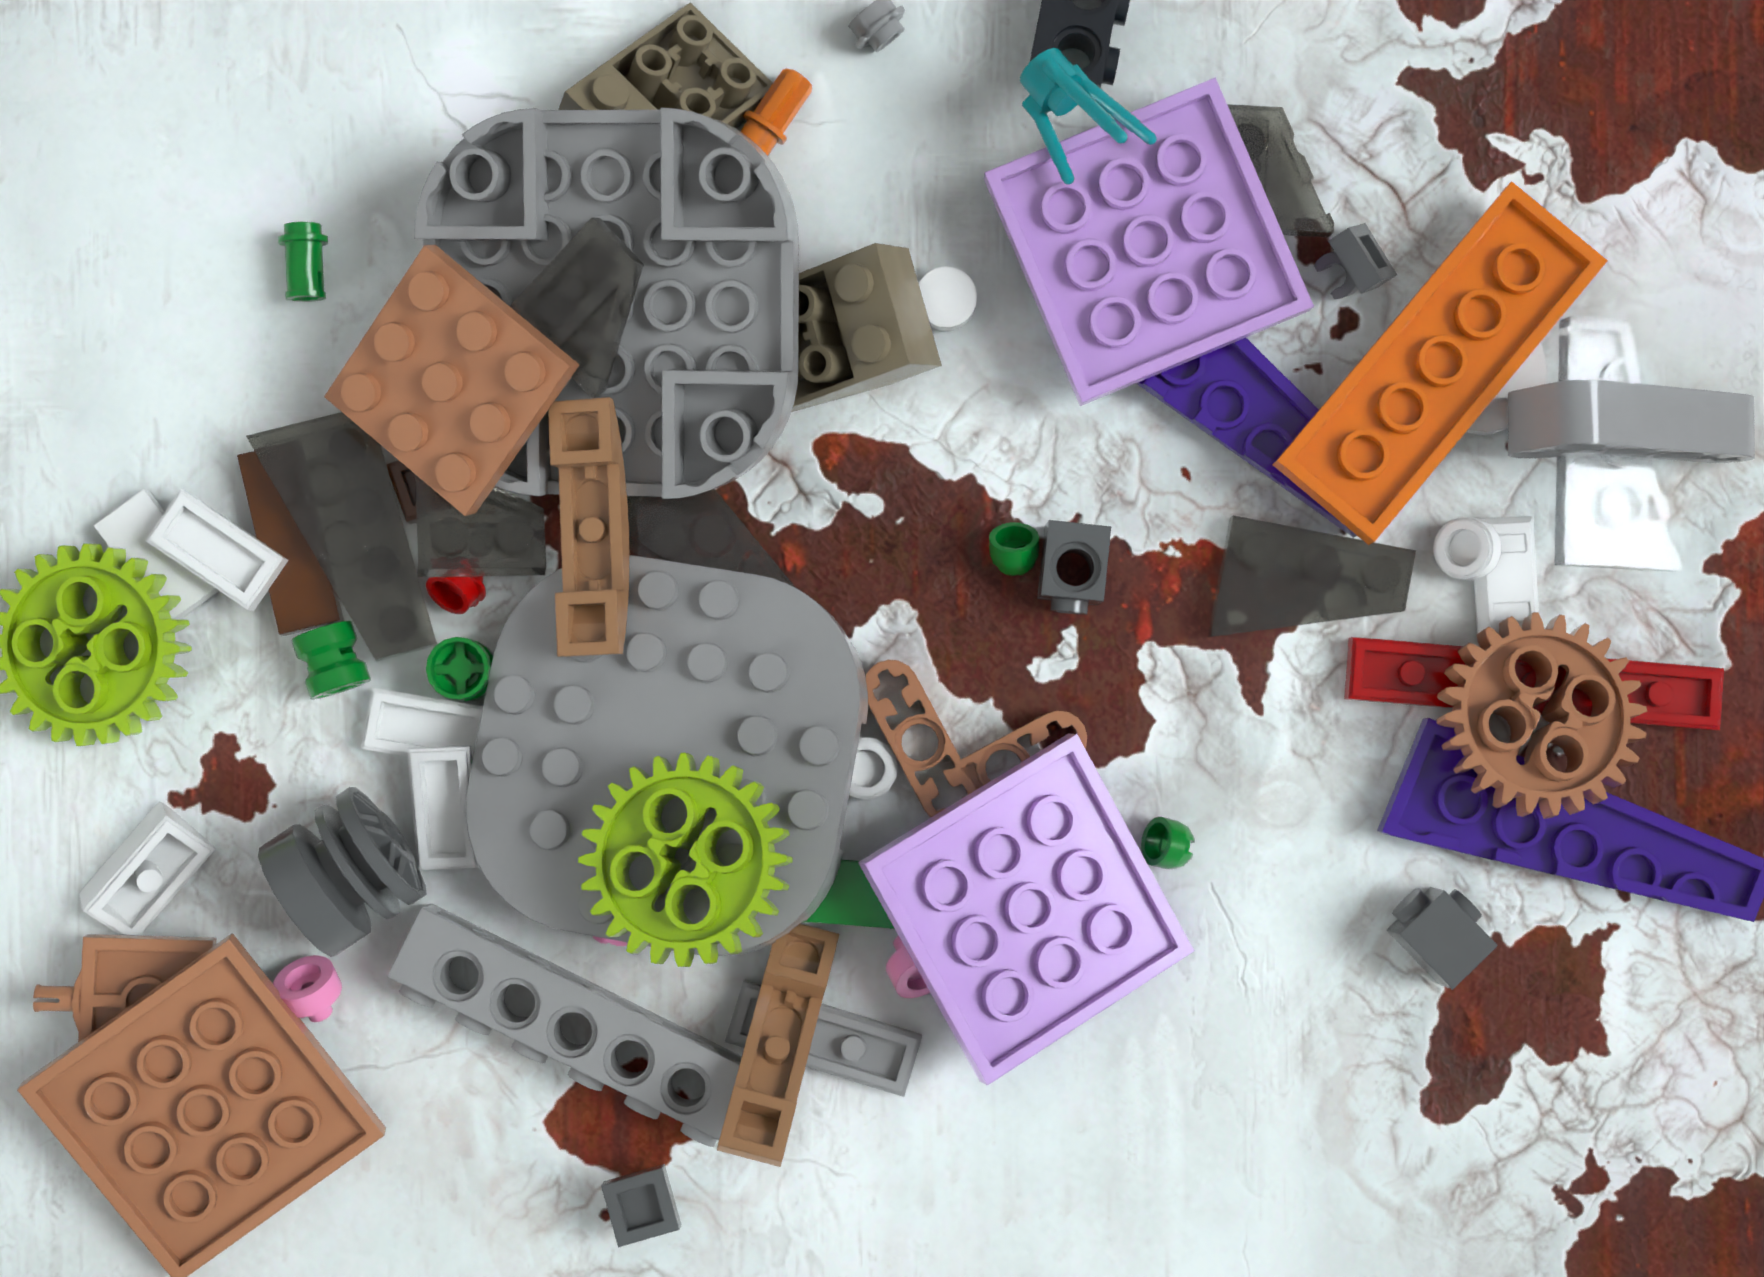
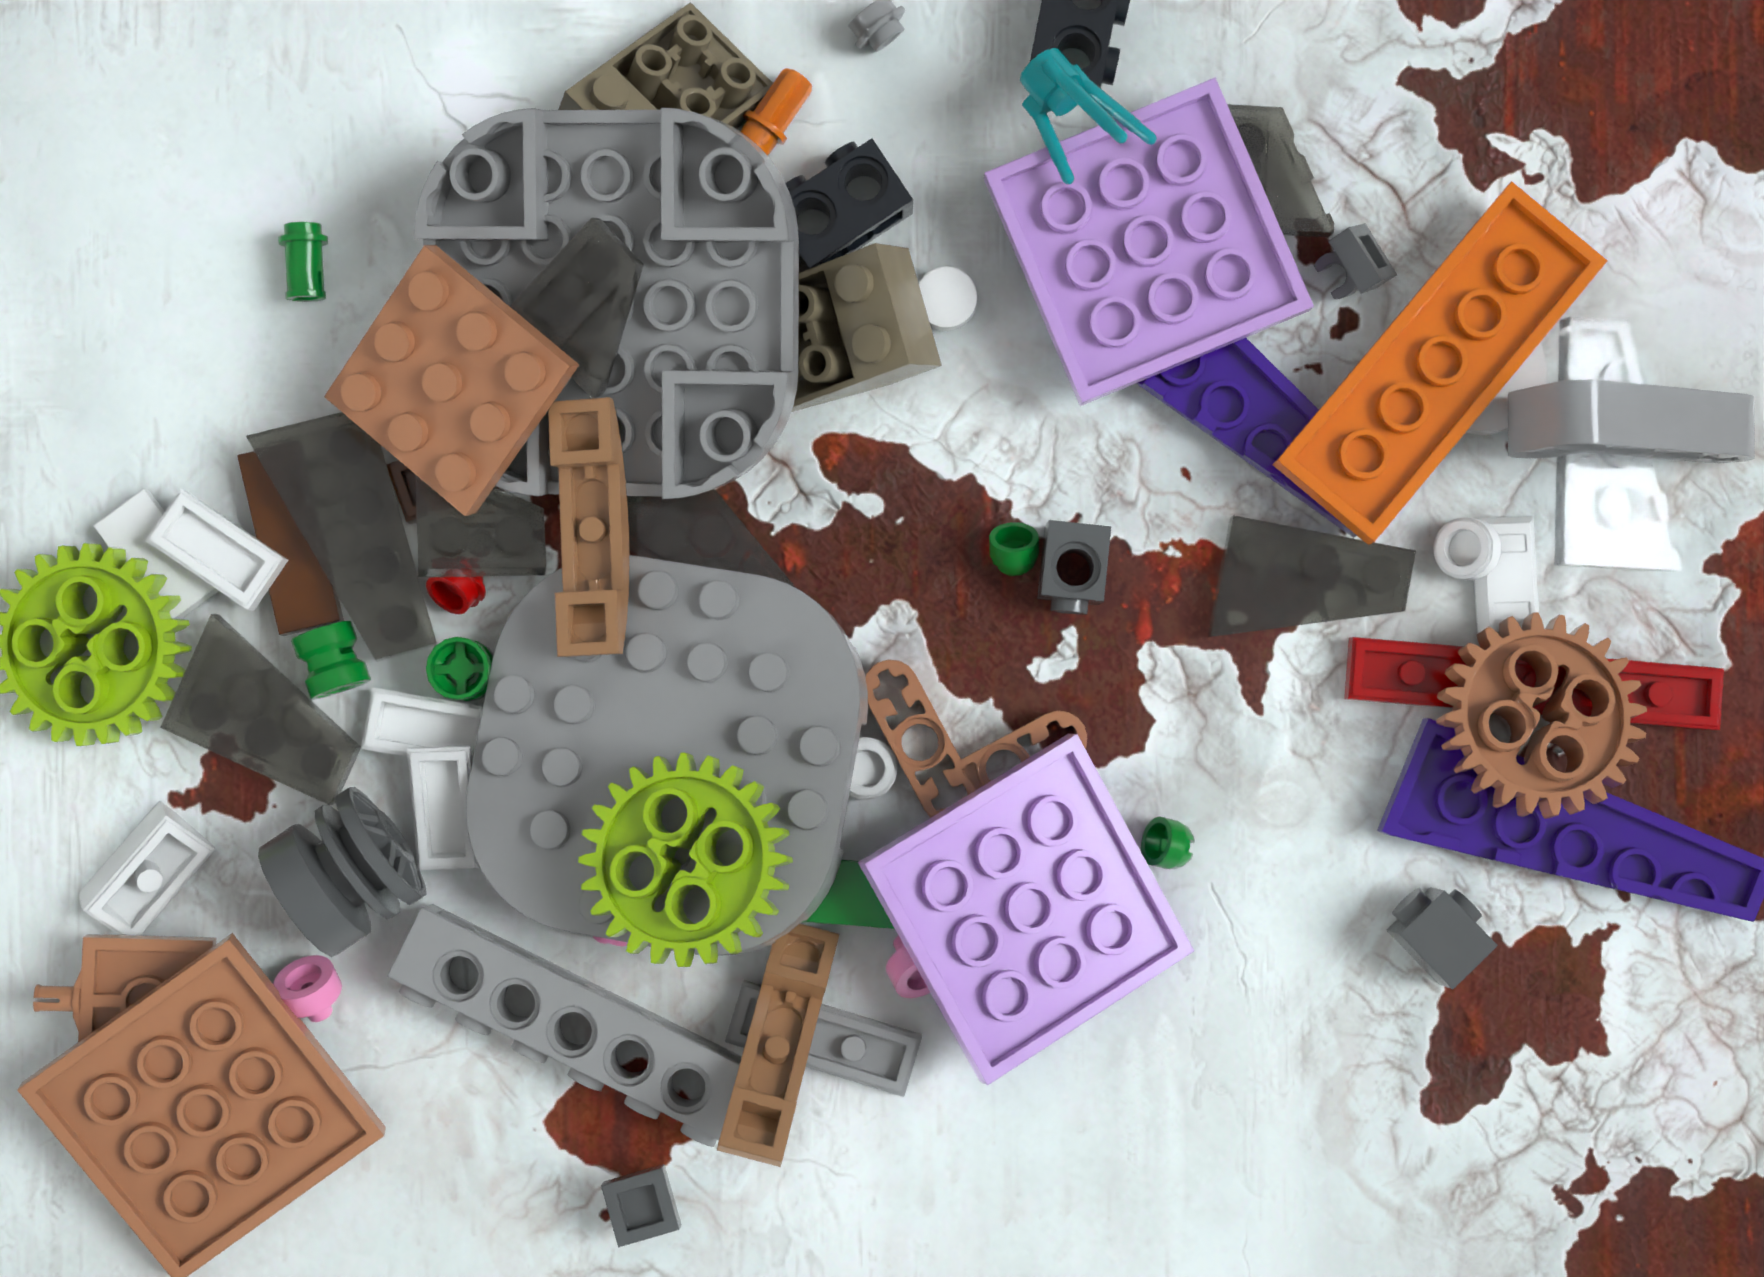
none -> clear smoke wing [160,614,361,805]
none -> black brick [785,138,913,271]

